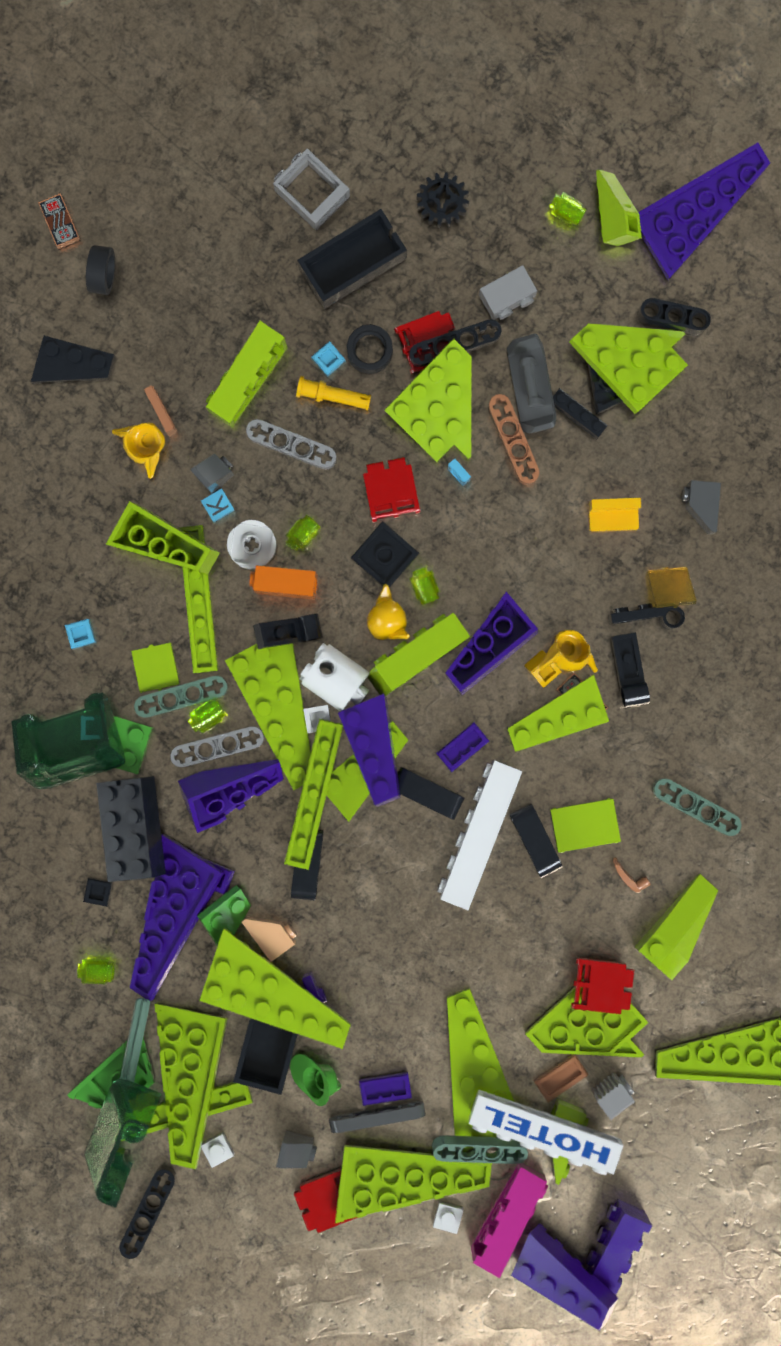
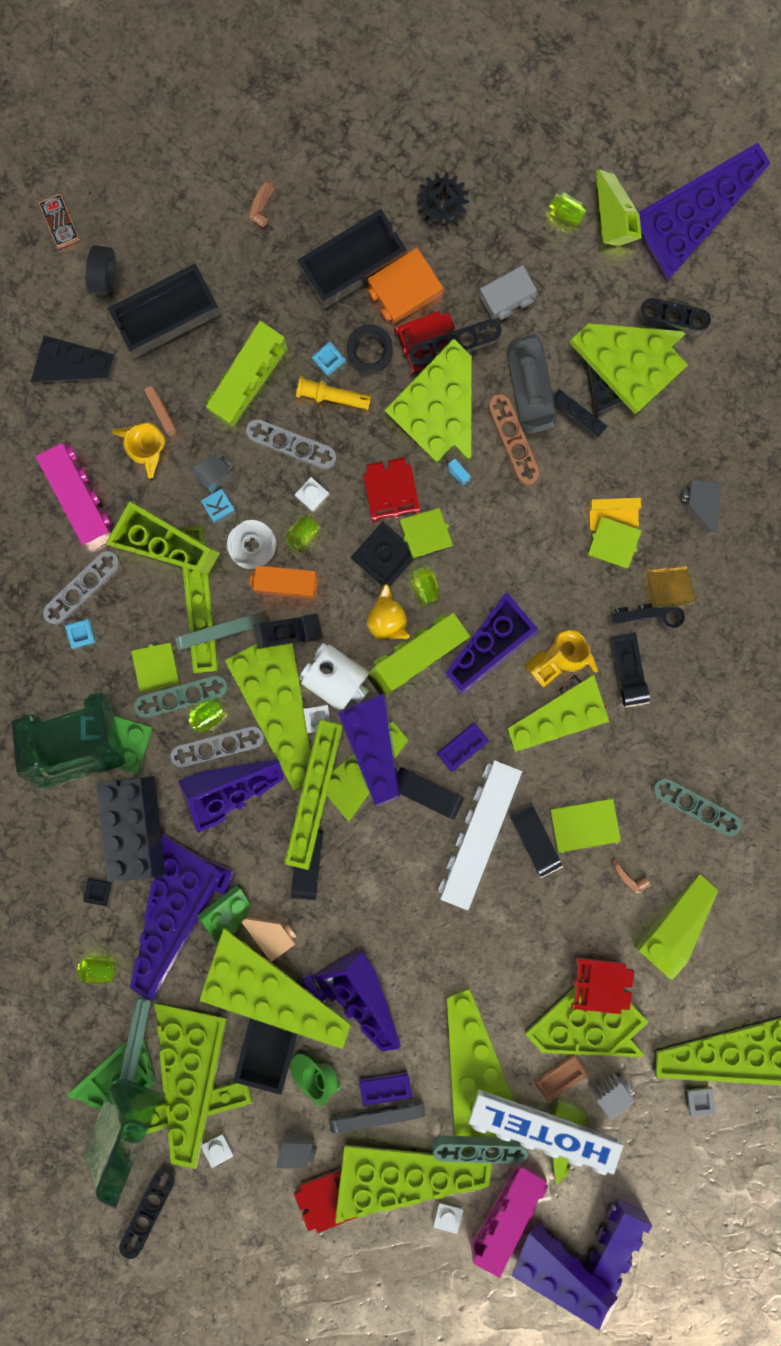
light grey window [273,148,350,231] -> none
none -> dark pink wedge [35,441,112,546]
none -> light grey beam [43,551,120,625]
none -> black piece [107,263,221,358]
none -> sand green beam [174,611,269,650]
none -> nougat piece [249,181,275,227]
none -> white plate [295,477,329,512]
none -> dark purple wedge [314,952,401,1052]
none -> orange brick [366,247,444,325]
none -> lime piece [399,508,453,558]
none -> lime piece [587,516,642,569]
none -> light grey plate [686,1087,716,1116]

